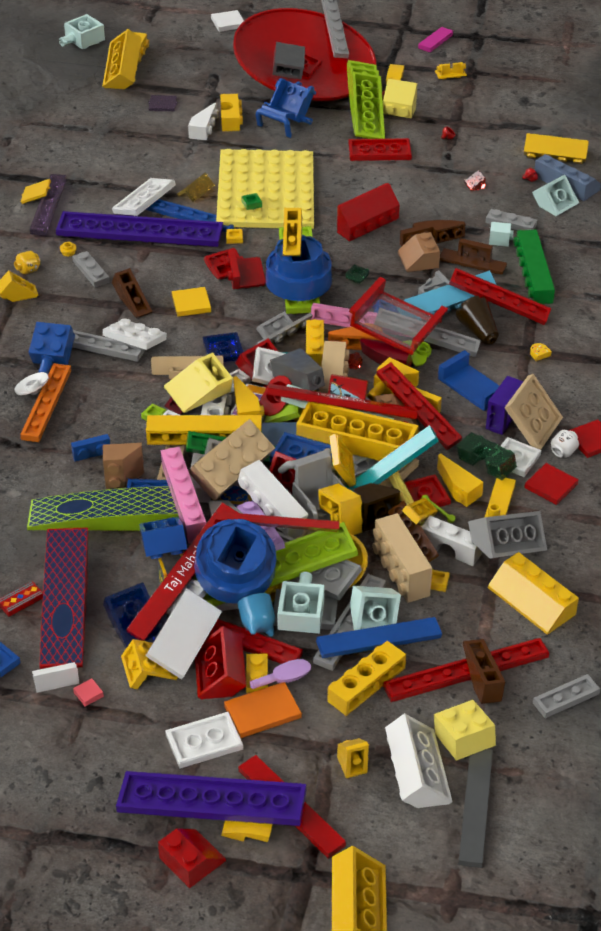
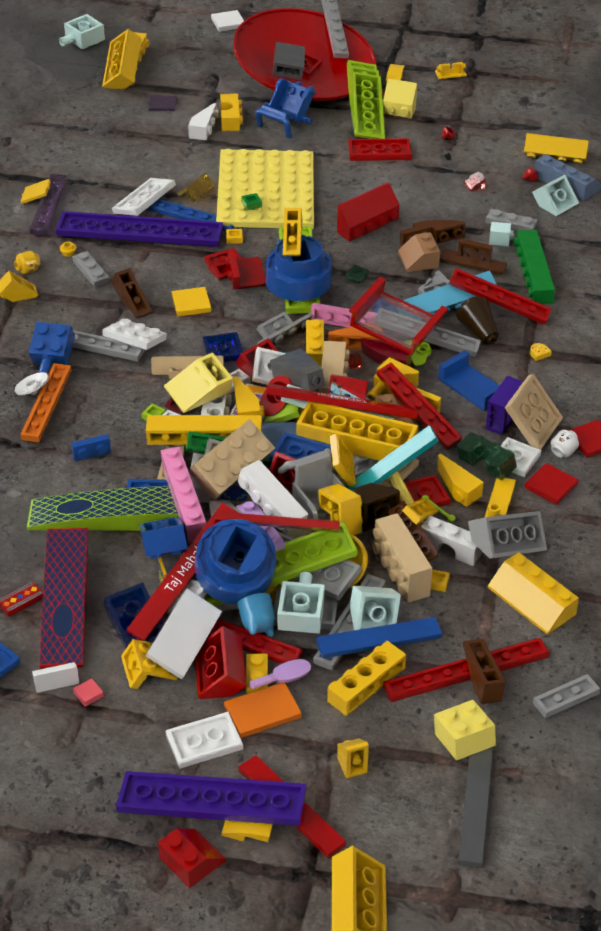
medium nougat slope [103,443,144,489] -> none
white slope [385,713,453,808] -> none
dark pink tile [418,27,453,52] -> none

